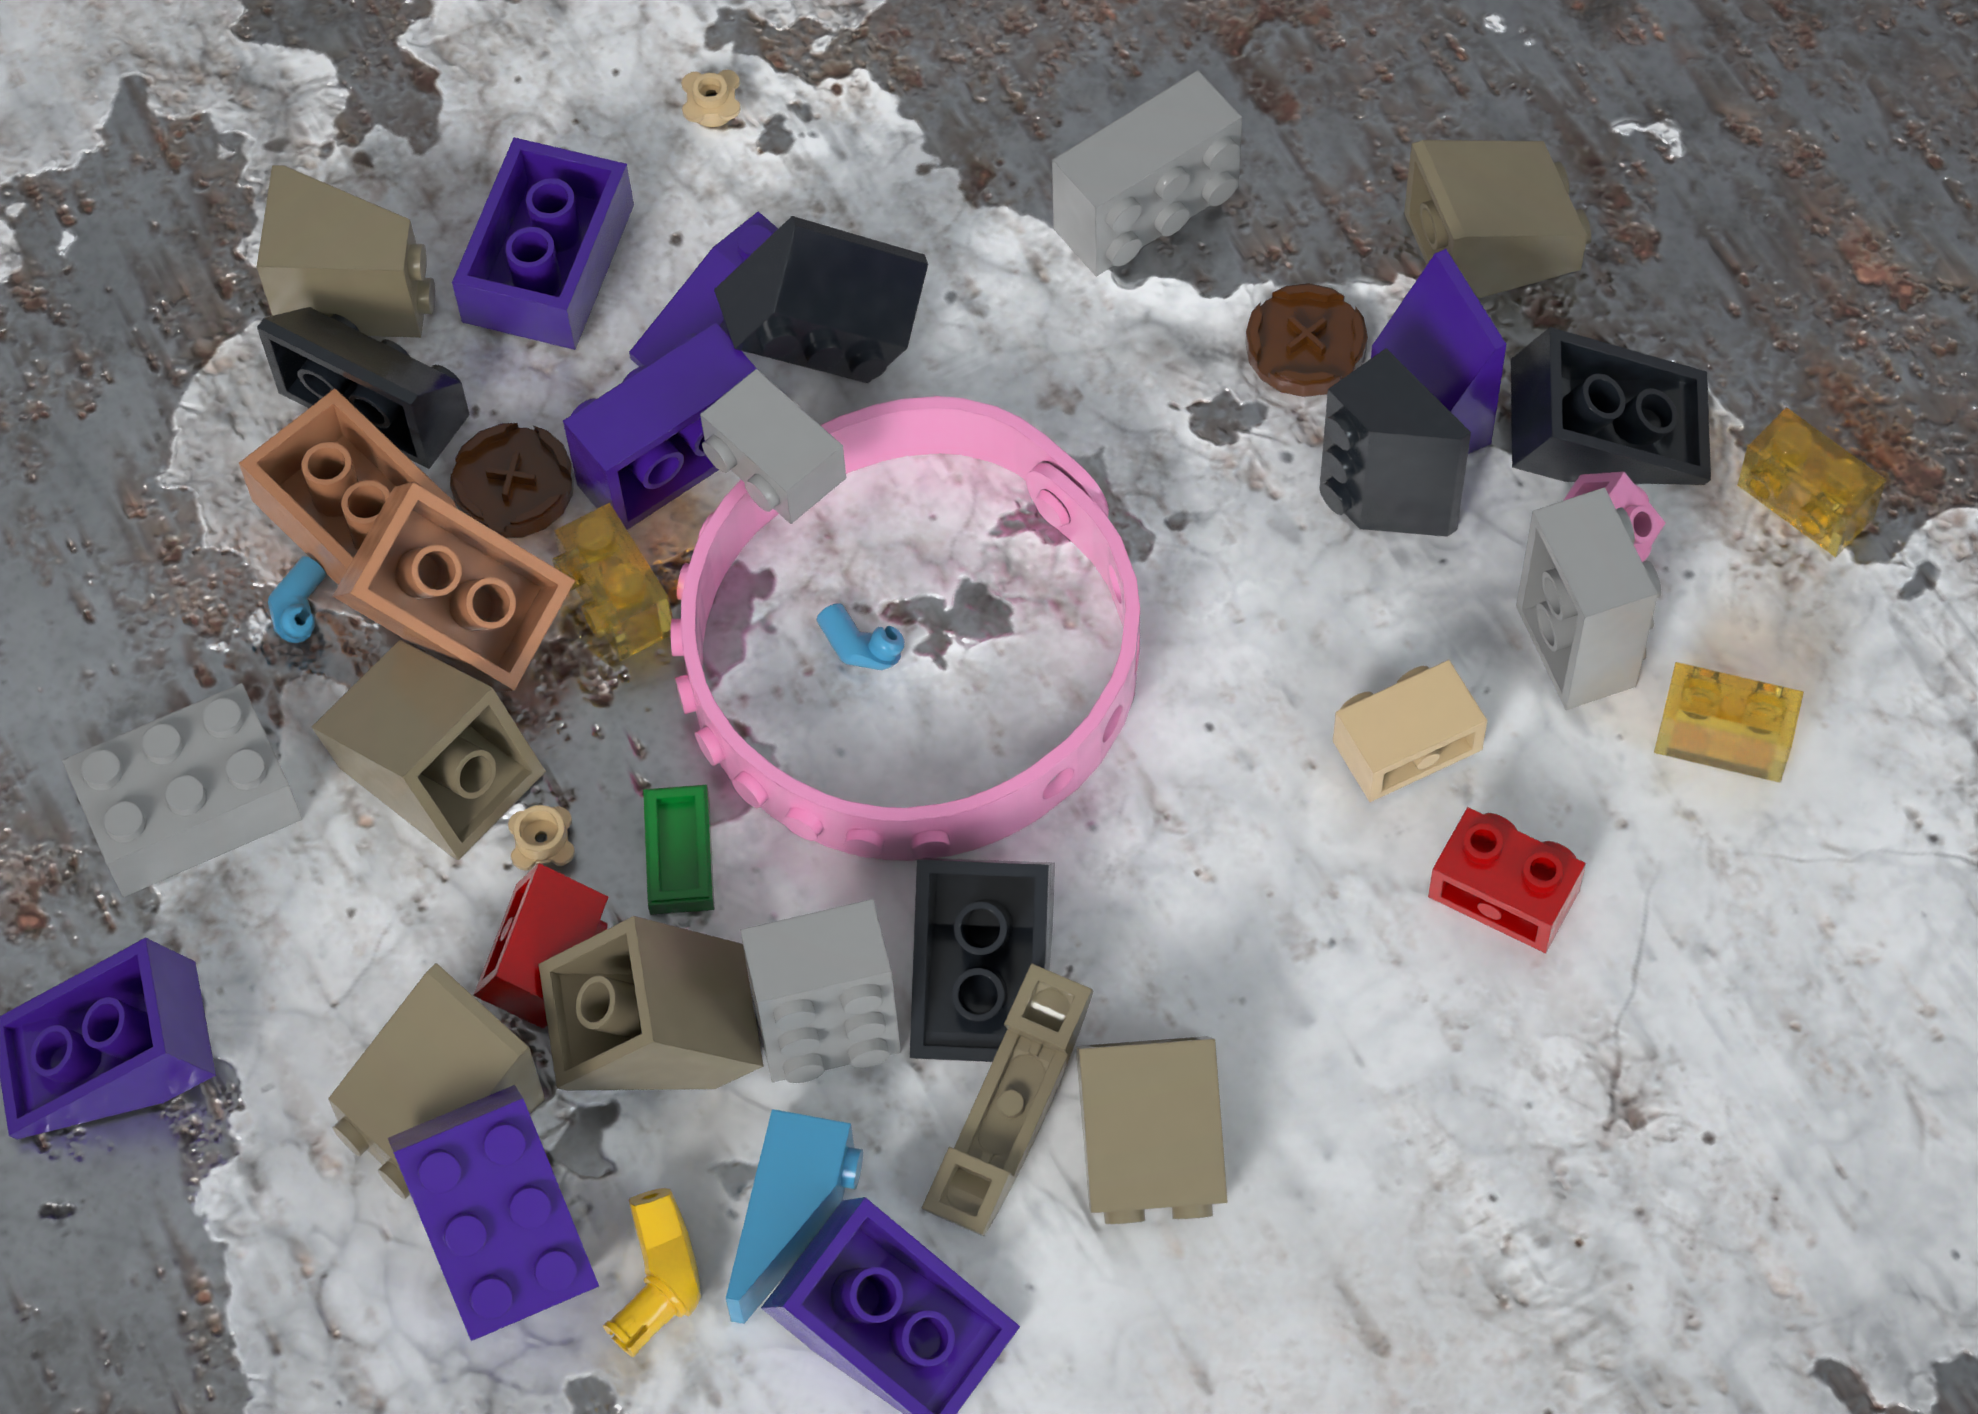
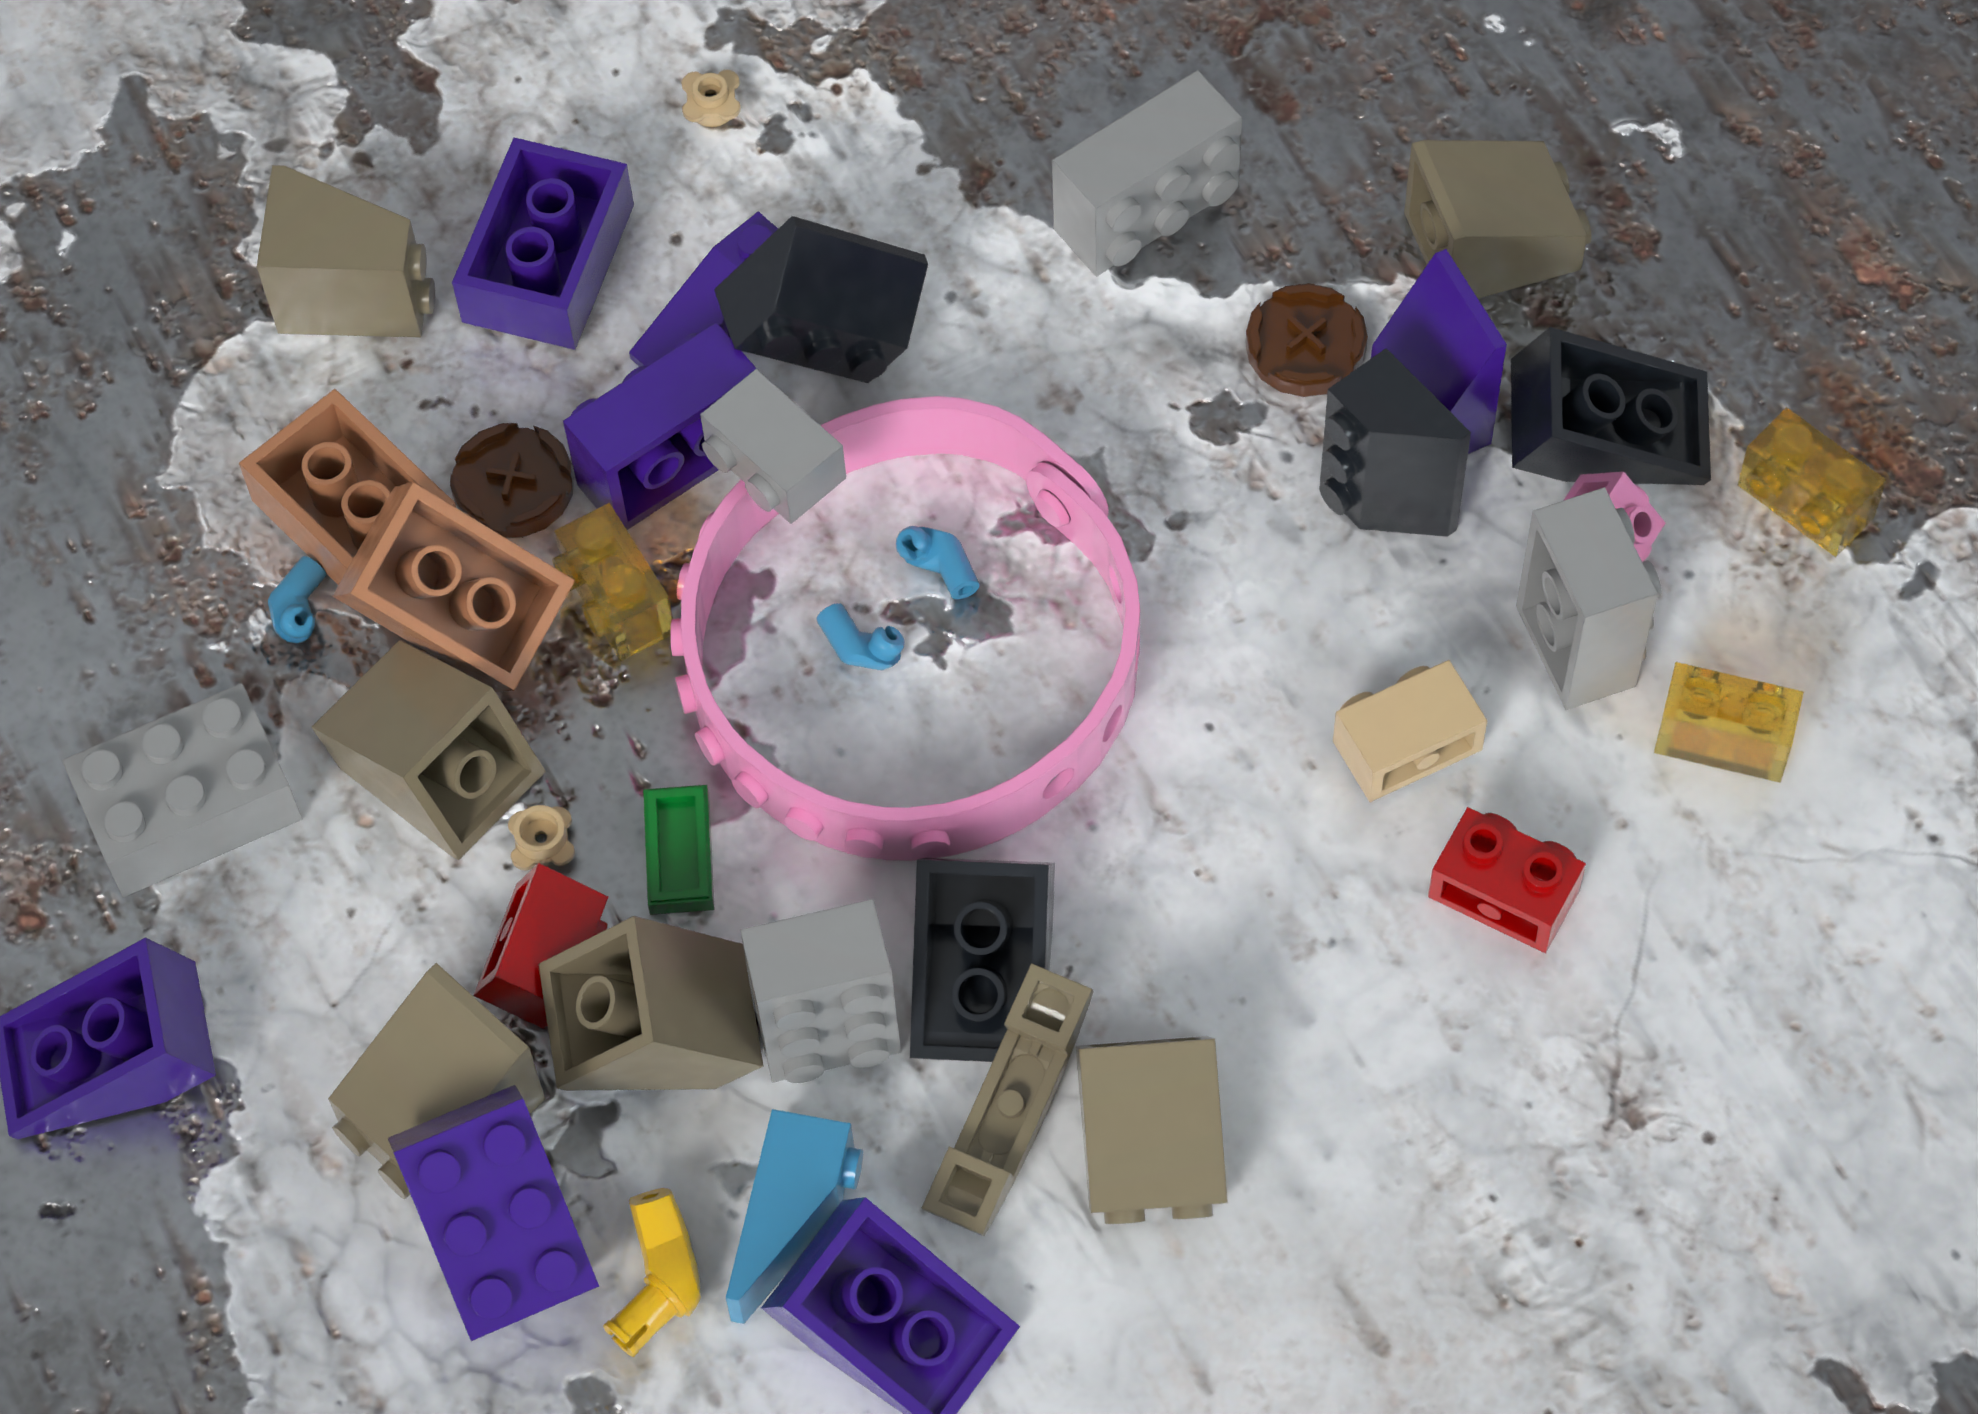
black slope [257,307,470,469] -> none
none -> dark azure arm [896,526,980,600]

